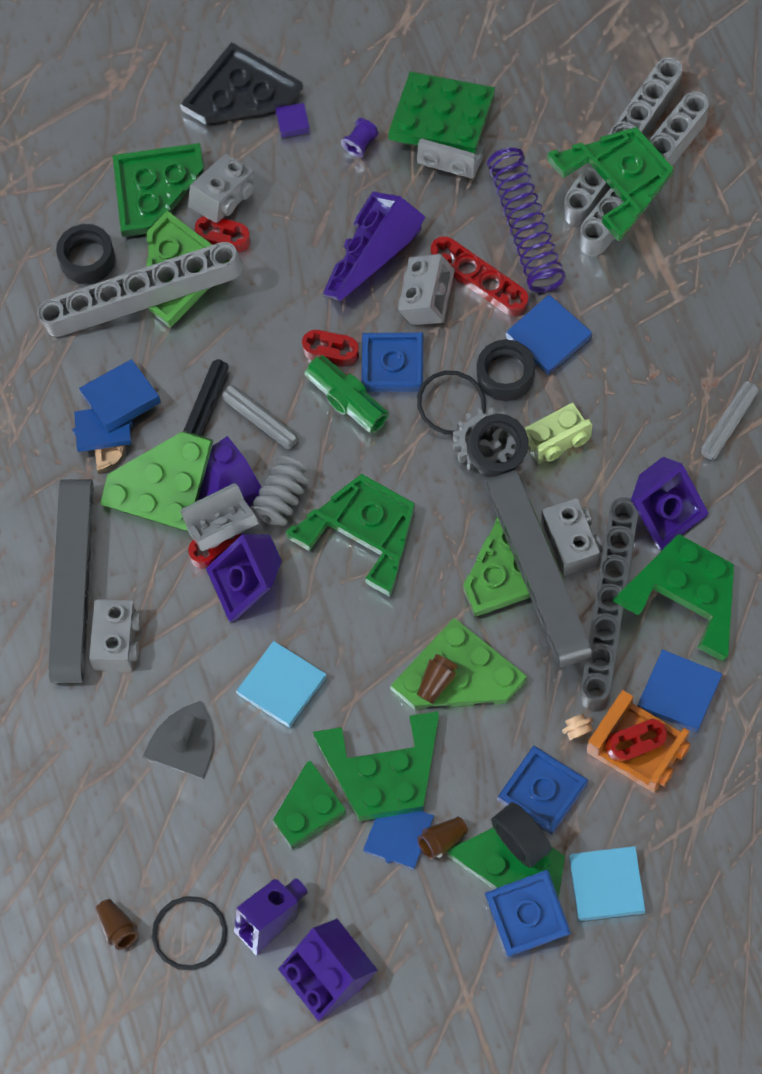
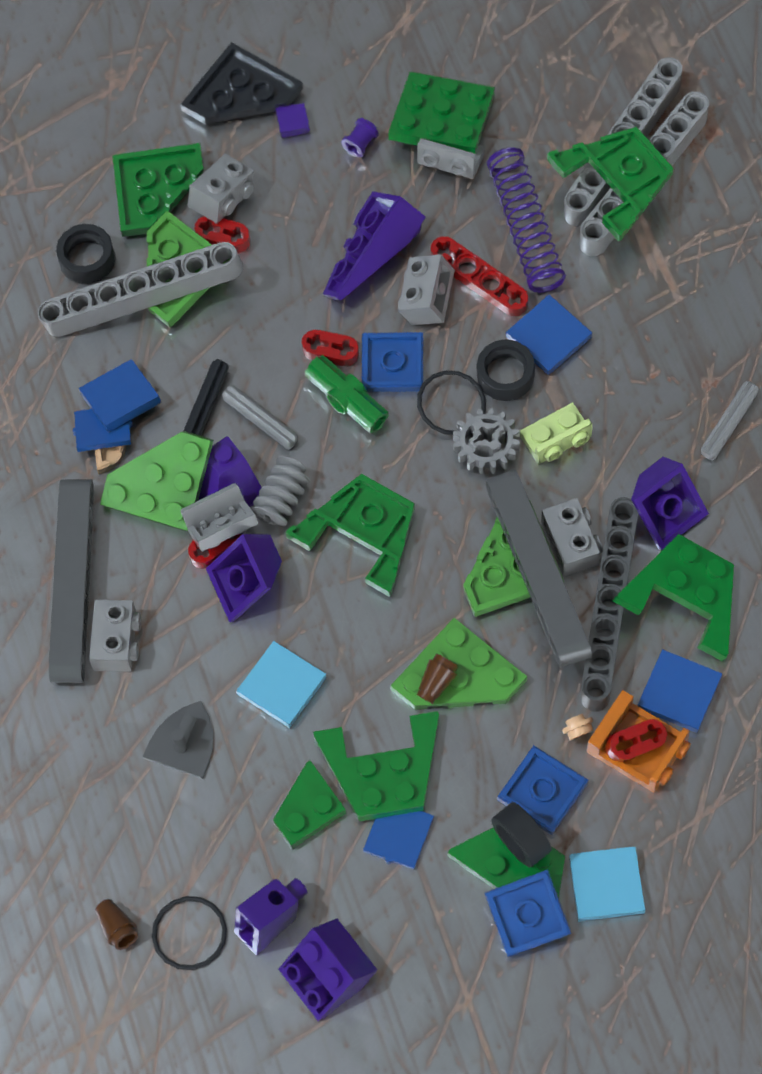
reddish brown cone [417,816,468,859] -> none
black tyre [467,413,529,476] -> none

